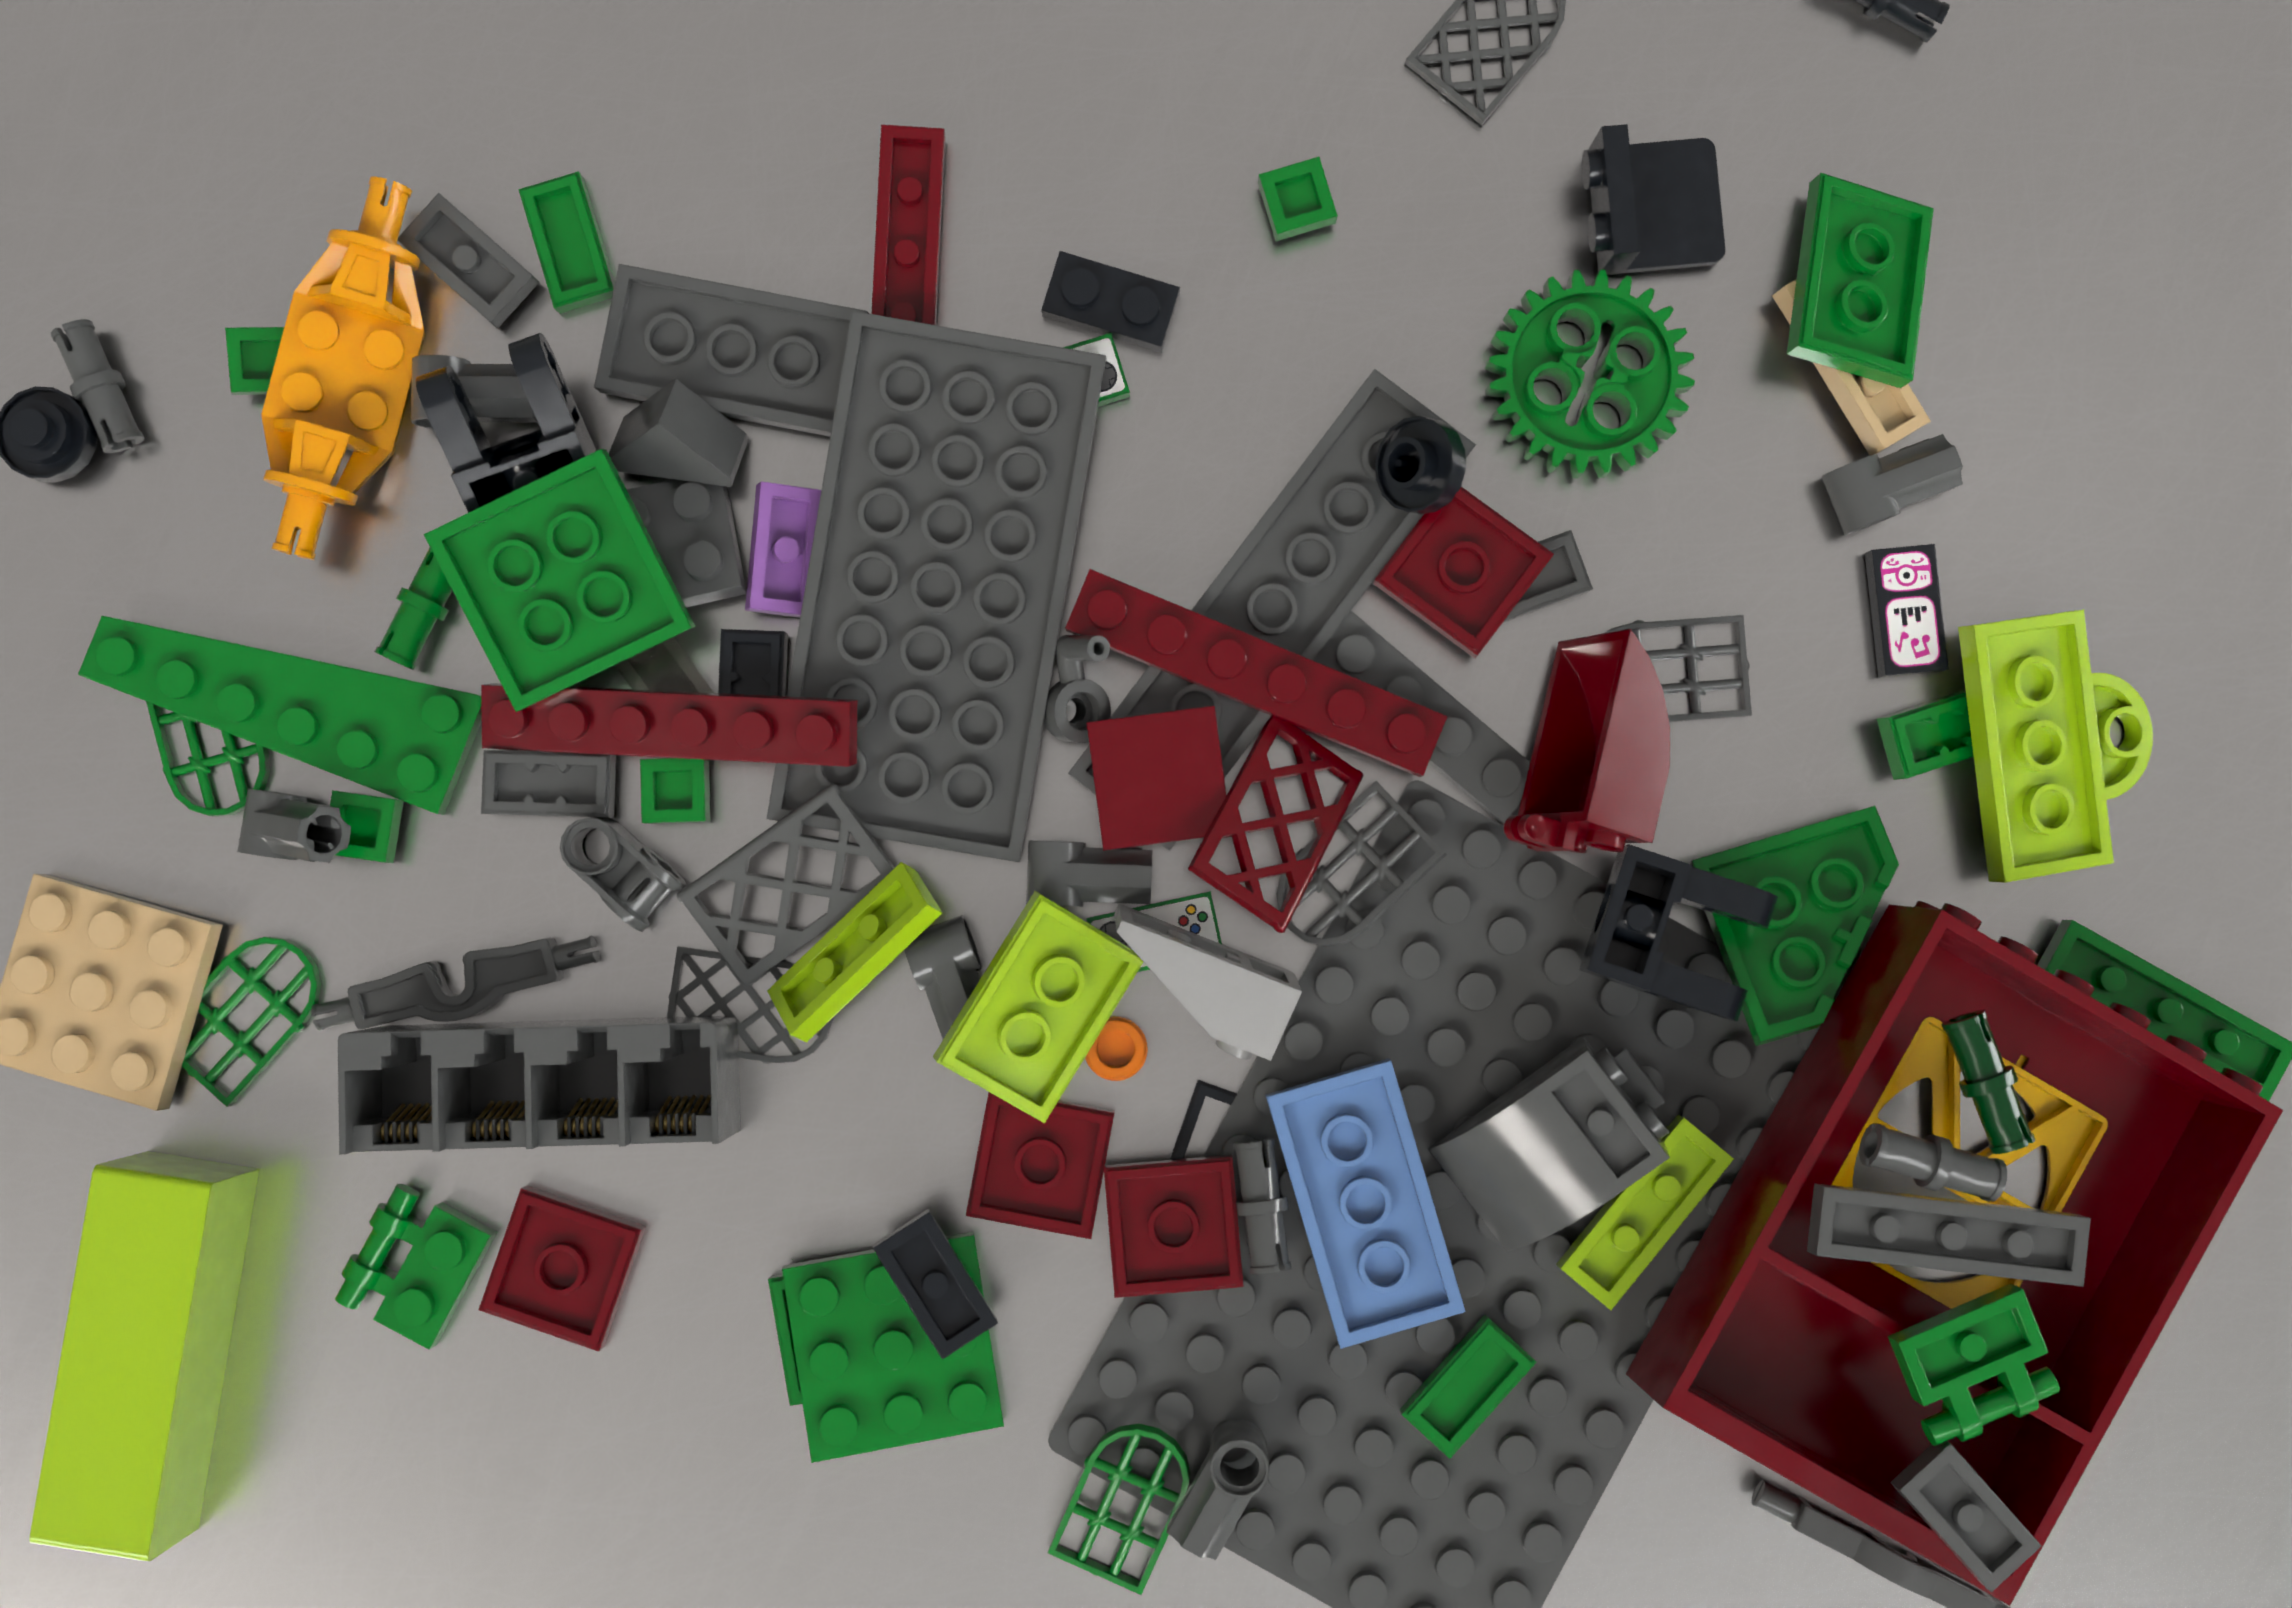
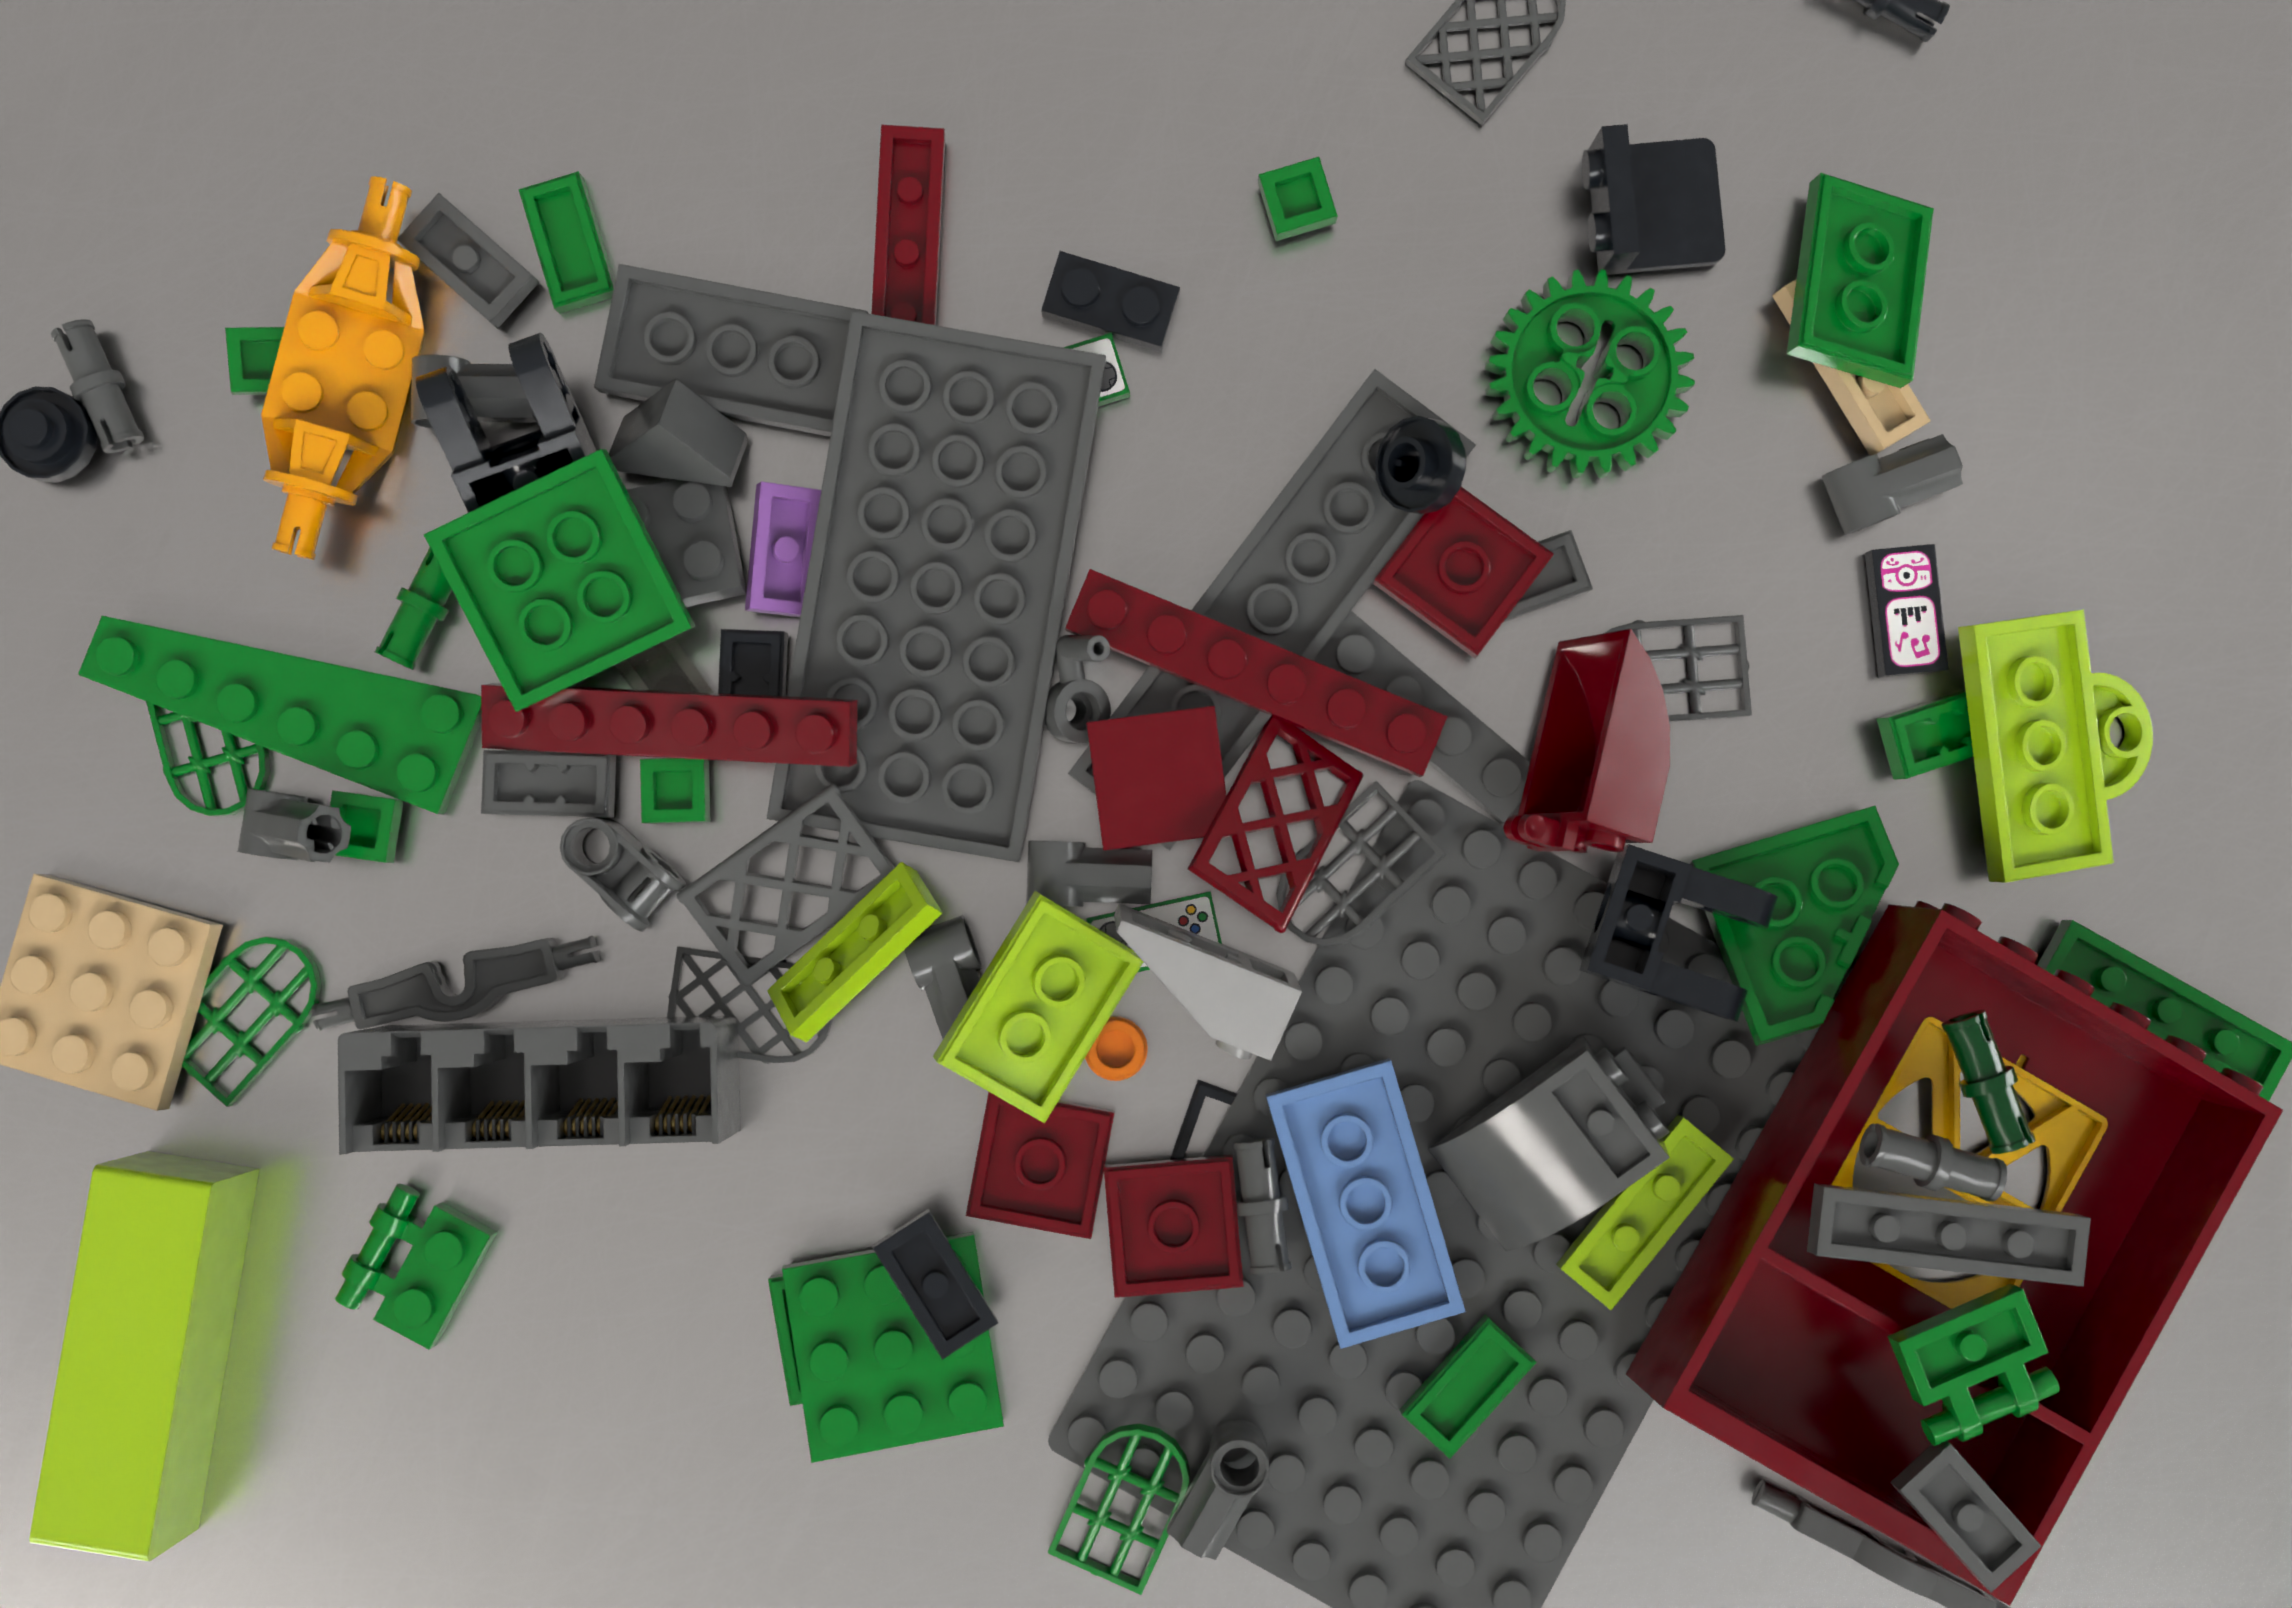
dark red tile [478,1186,646,1352] -> none

